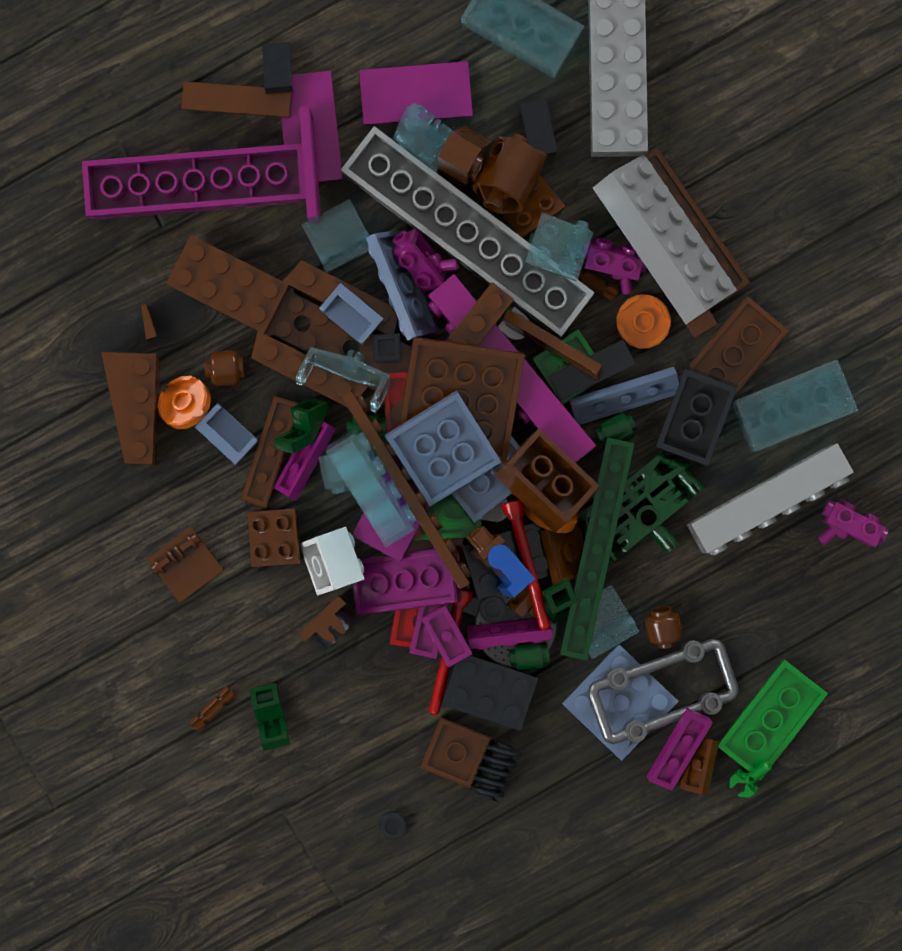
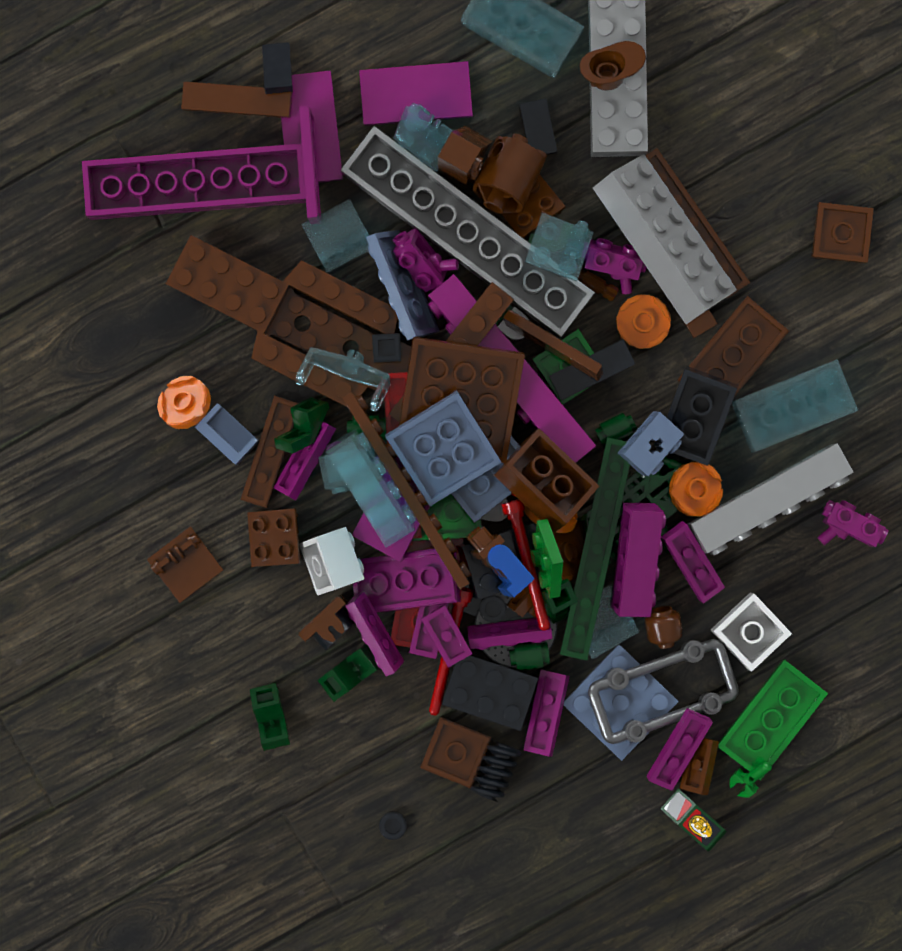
reddish brown wedge [101,352,160,465] -> none
reddish brown piece [141,304,158,341] -> none
reddish brown axle [189,686,236,732] -> none
reddish brown head [204,350,245,387] -> none
sand blue panel [319,283,384,346] -> none
sand blue plate [569,367,679,425] -> none
none -> dark green slope [318,644,379,702]
none -> magenta plate [345,591,404,676]
none -> magenta plate [524,670,570,757]
none -> green plate [531,519,563,599]
none -> reddish brown piece [580,41,646,91]
none -> magenta brick [611,503,666,617]
none -> sand blue brick [618,411,684,476]
none -> magenta plate [661,521,725,604]
none -> slope [661,788,727,852]
none -> orange tile [669,462,723,517]
none -> white brick [711,592,792,672]
none -> reddish brown plate [812,202,874,264]

